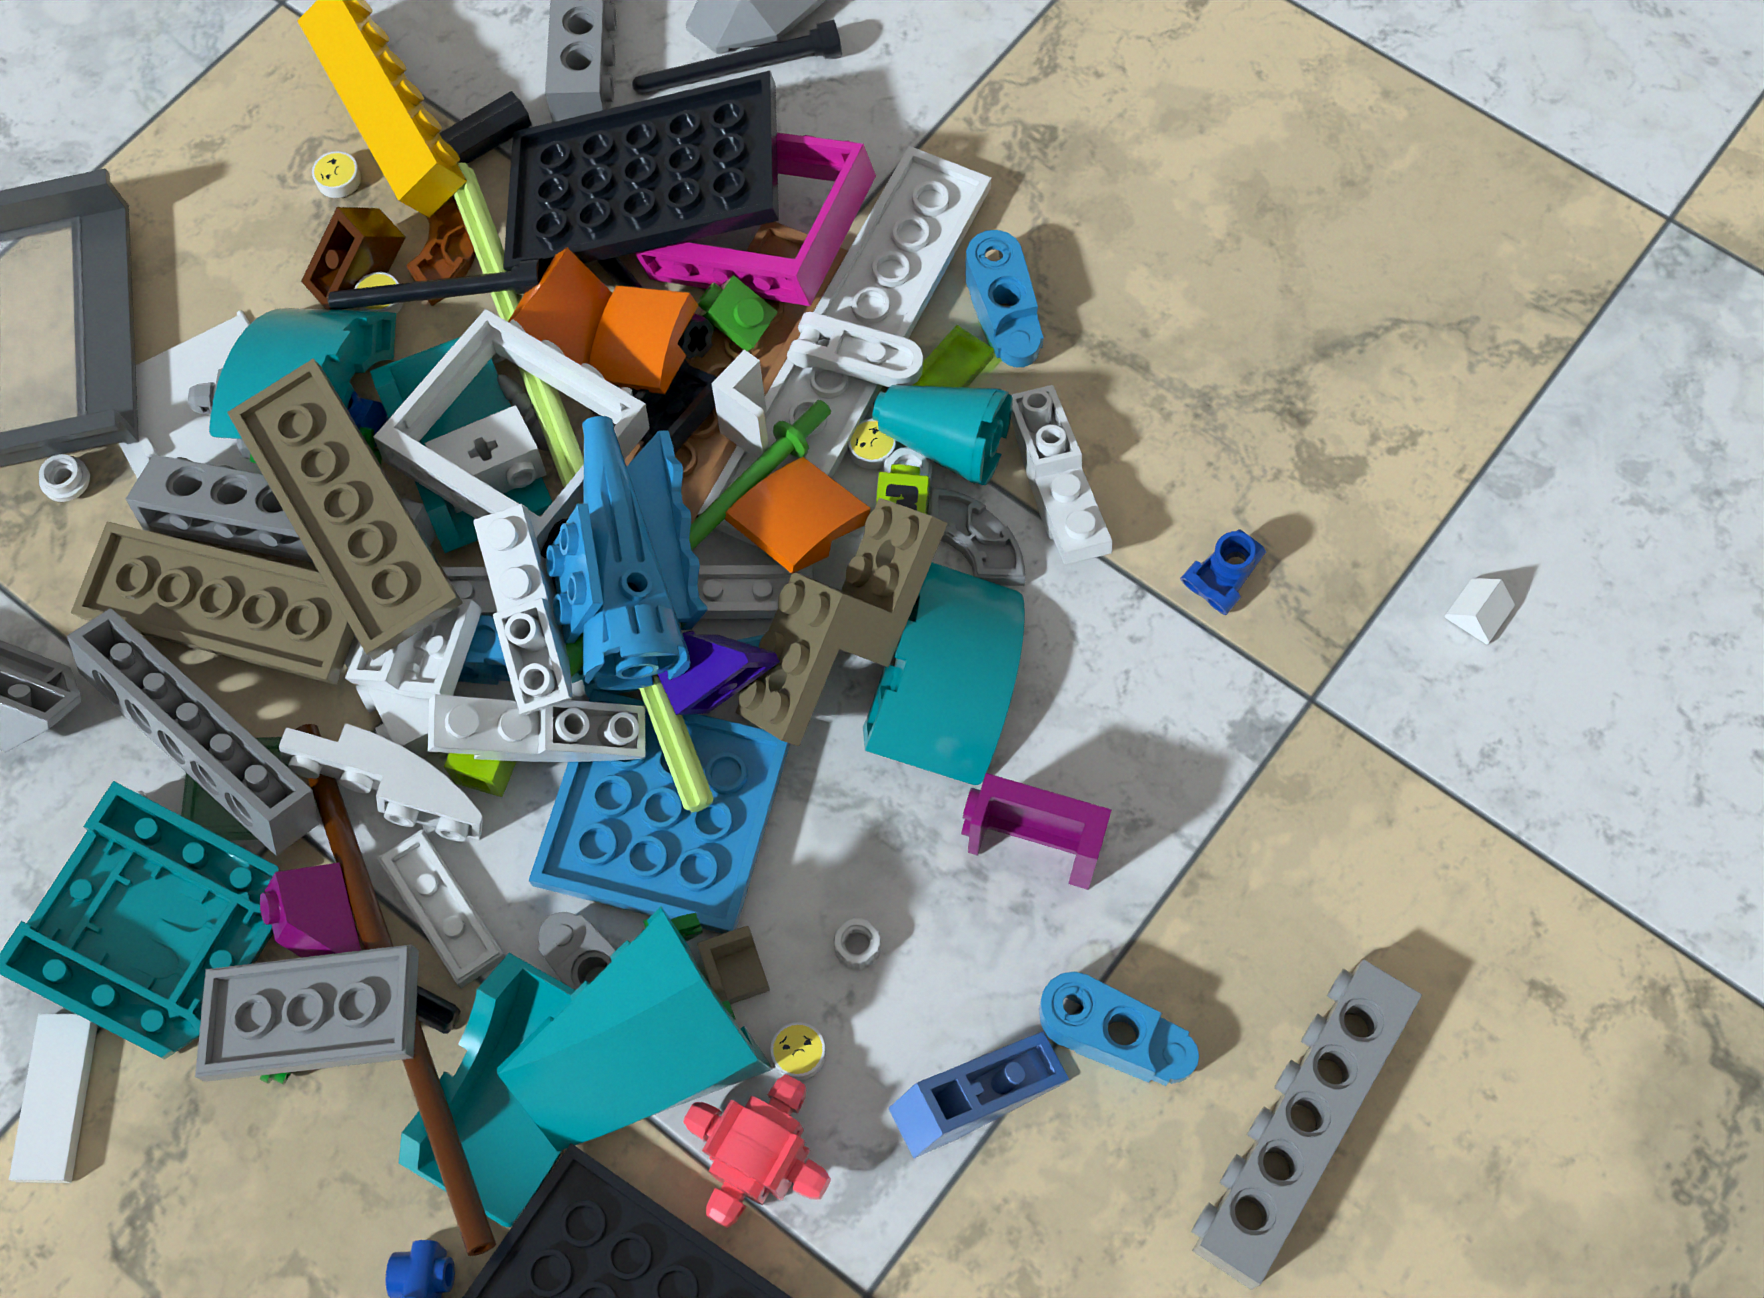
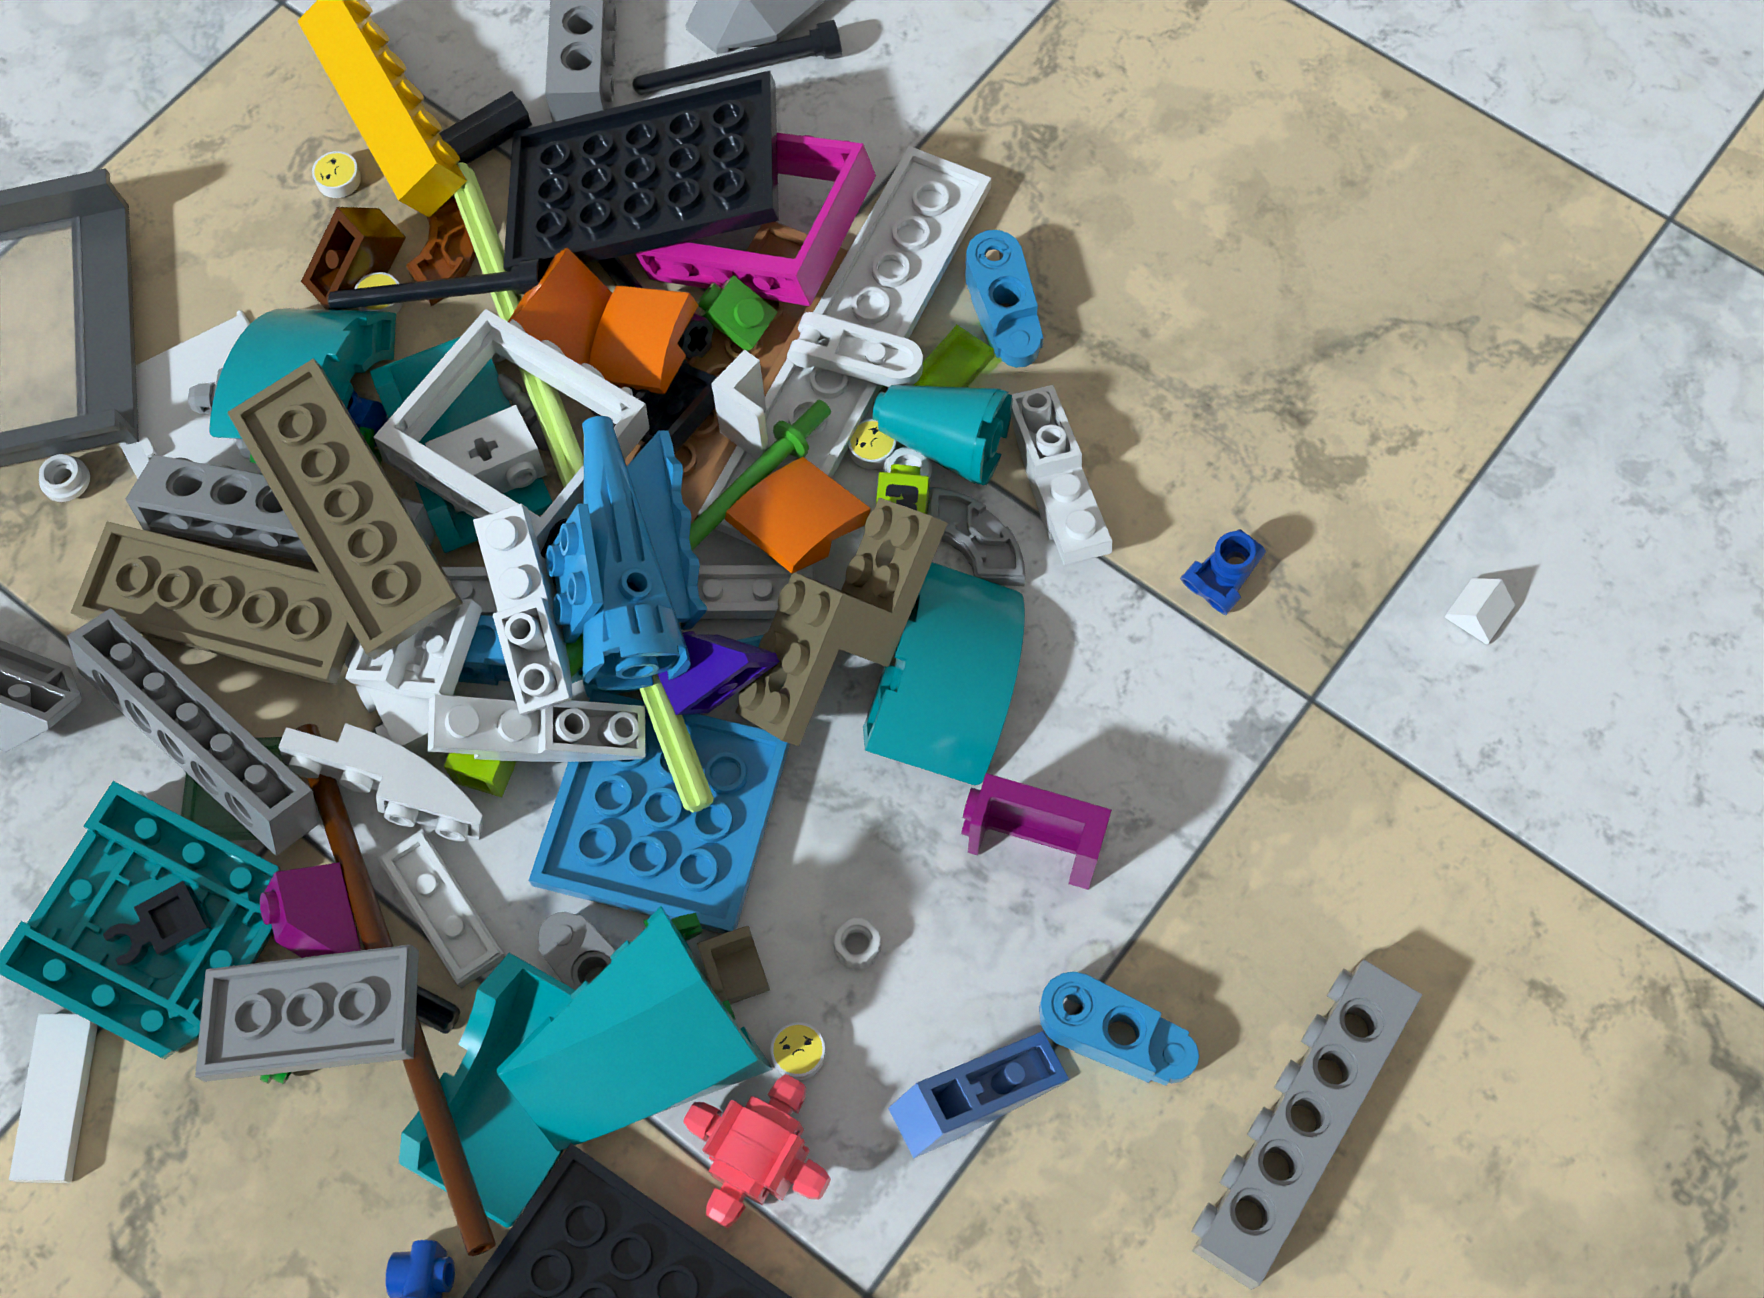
none -> black plate [103,881,212,966]

